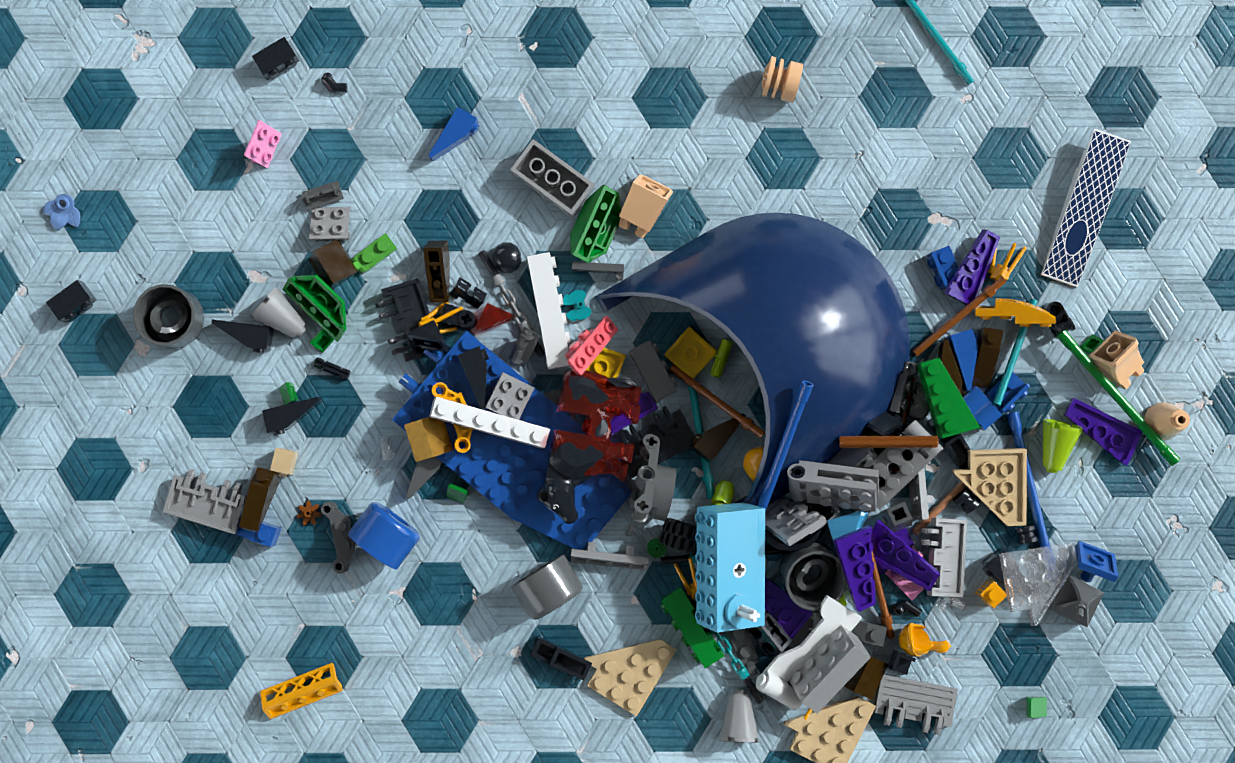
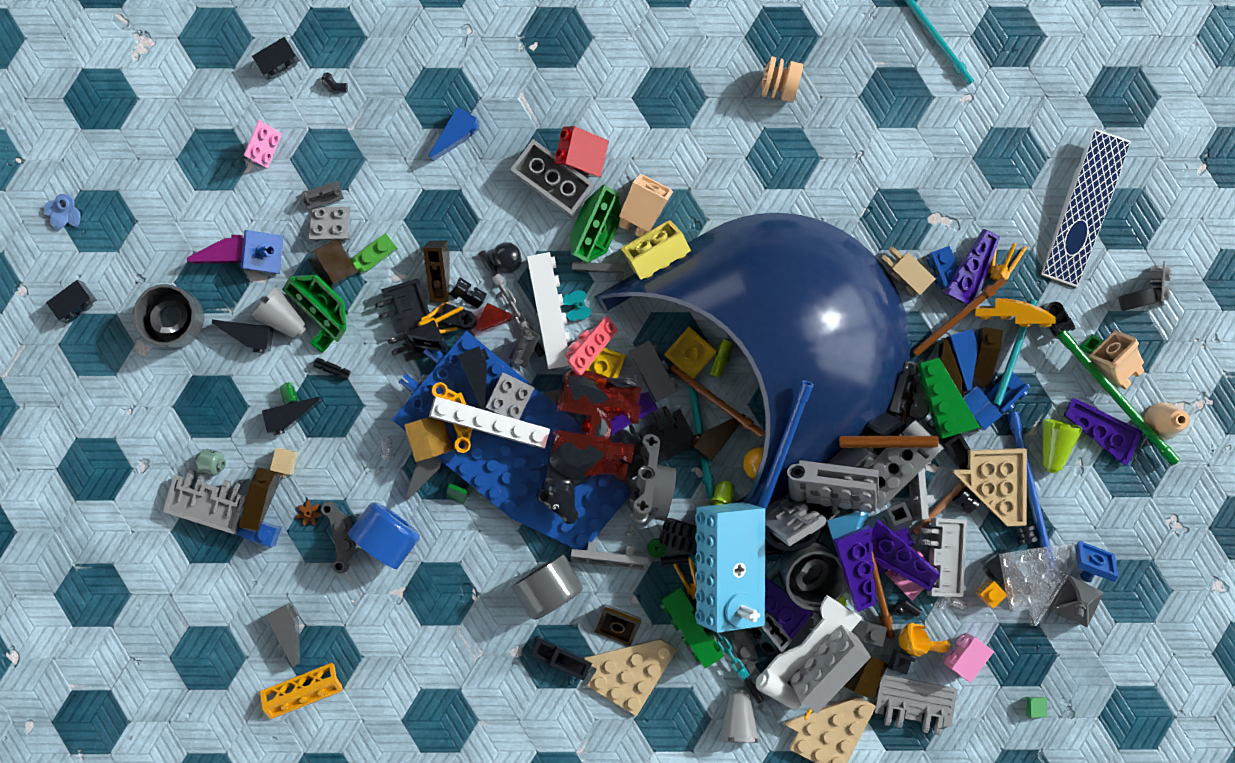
none -> magenta slope [187,235,243,264]
none -> sand green head [195,448,226,476]
none -> tile [240,230,284,274]
none -> dark grey slope [265,603,300,667]
none -> panel [554,126,609,177]
none -> dark brown slope [595,604,642,646]
none -> light yellow brick [621,220,691,280]
none -> tan hinge [881,247,936,297]
none -> bright pink brick [943,633,994,683]
none -> black tyre [1118,287,1159,311]
none -> light grey hinge [1150,261,1171,305]

